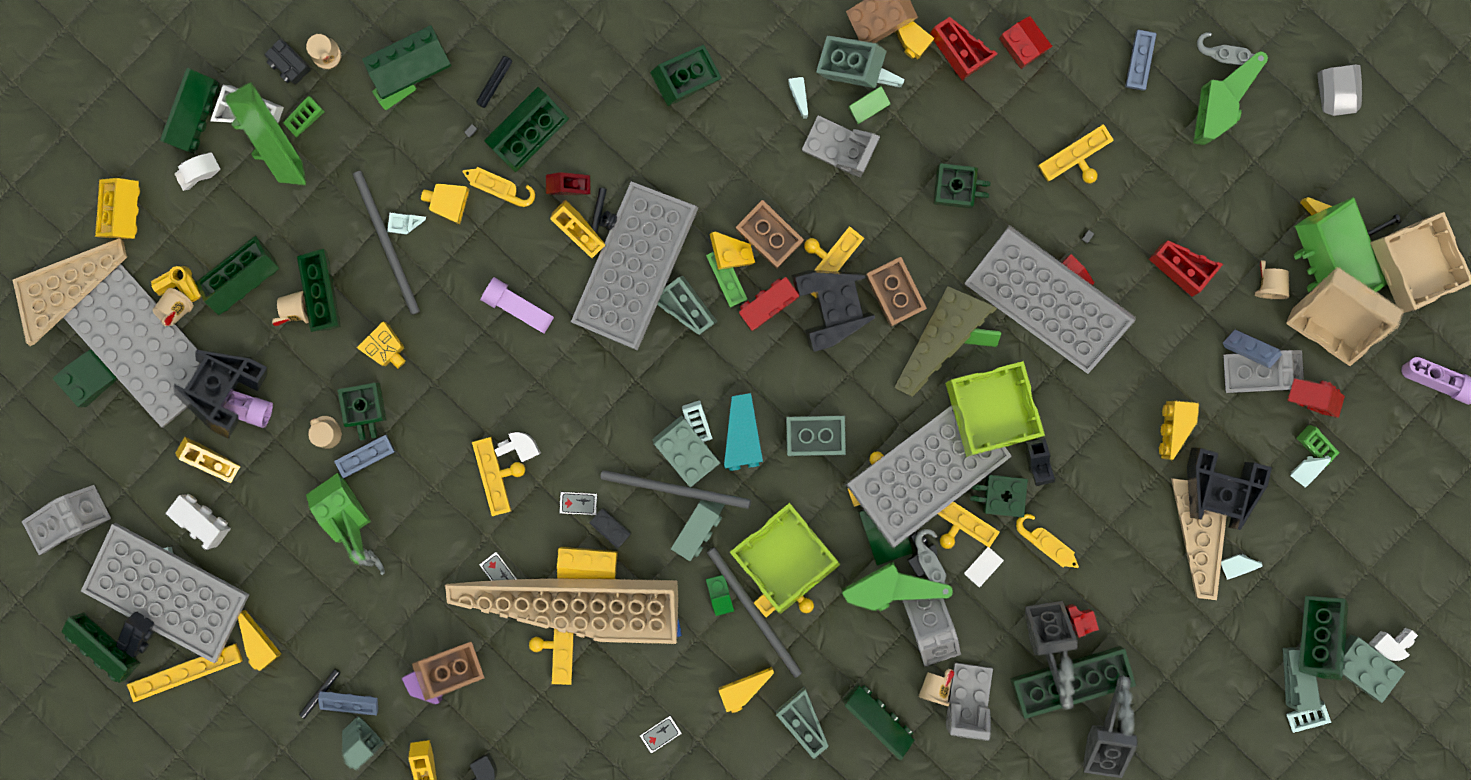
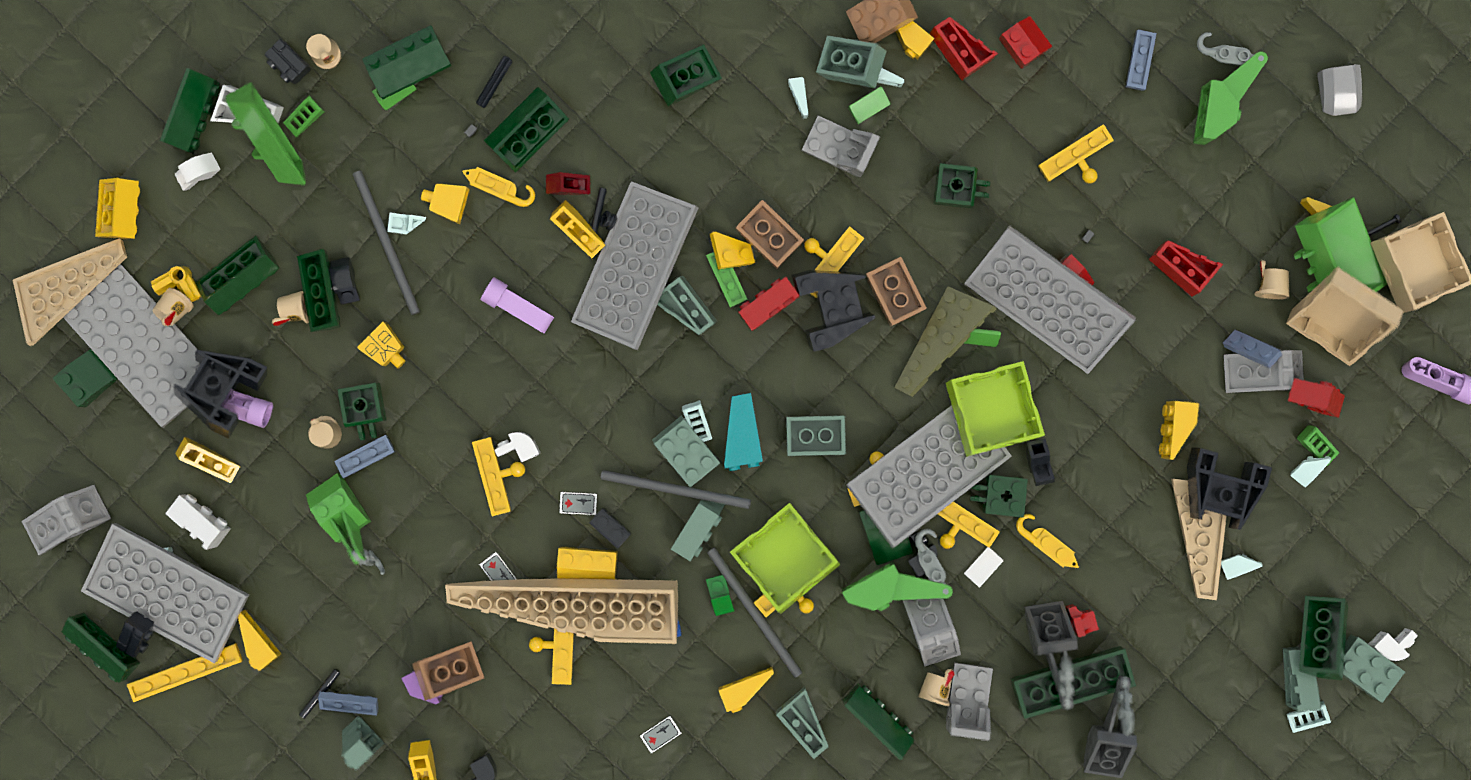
none -> black brick [330,257,360,305]

